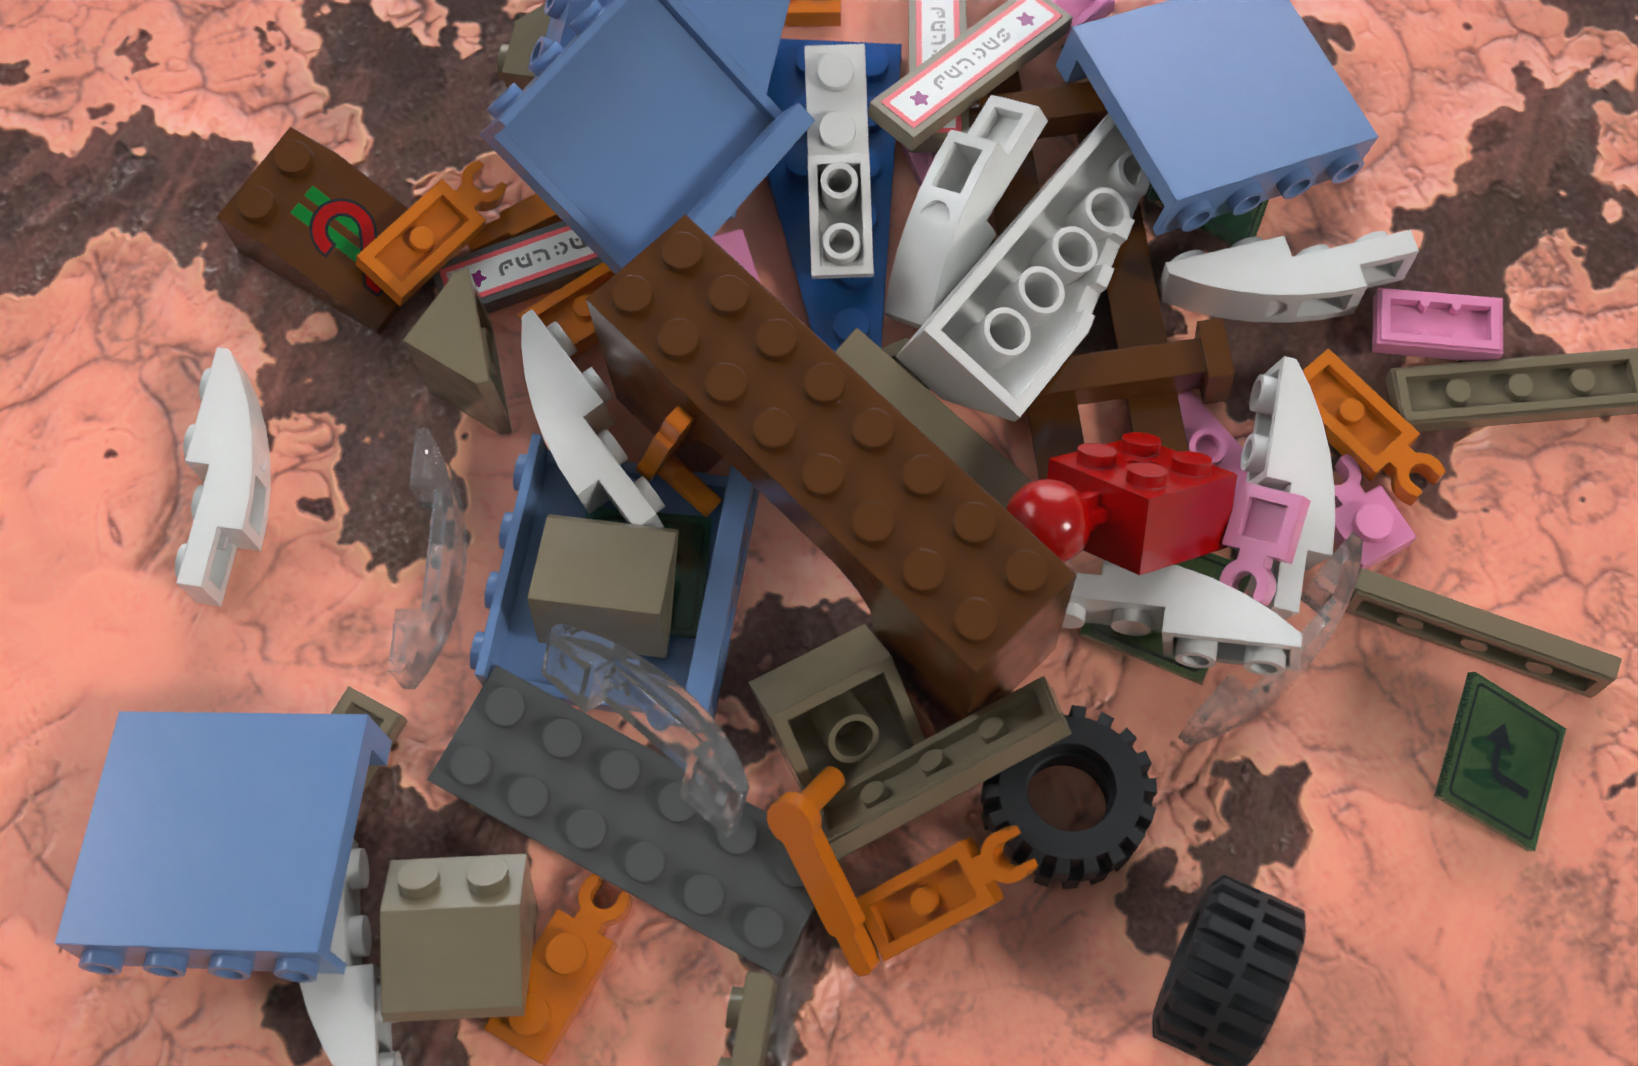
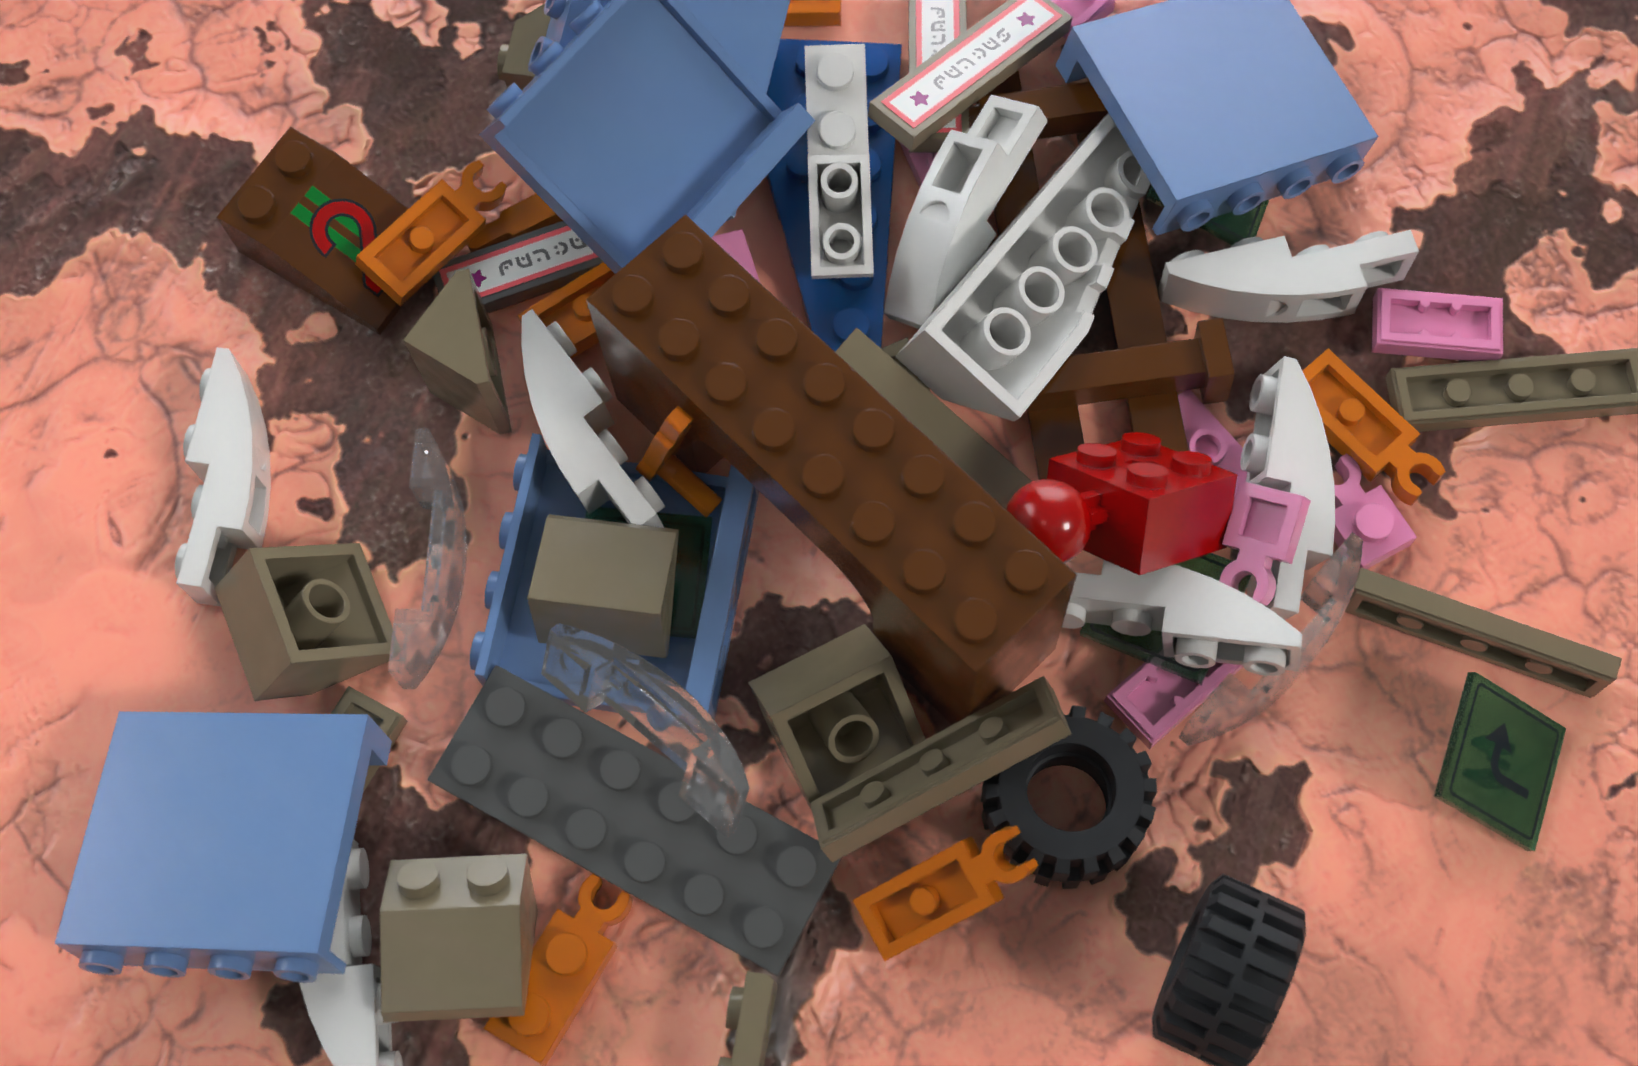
orange piece [767,767,880,976] -> none
none -> dark tan slope [214,543,402,701]
none -> bright pink plate [1104,647,1243,750]

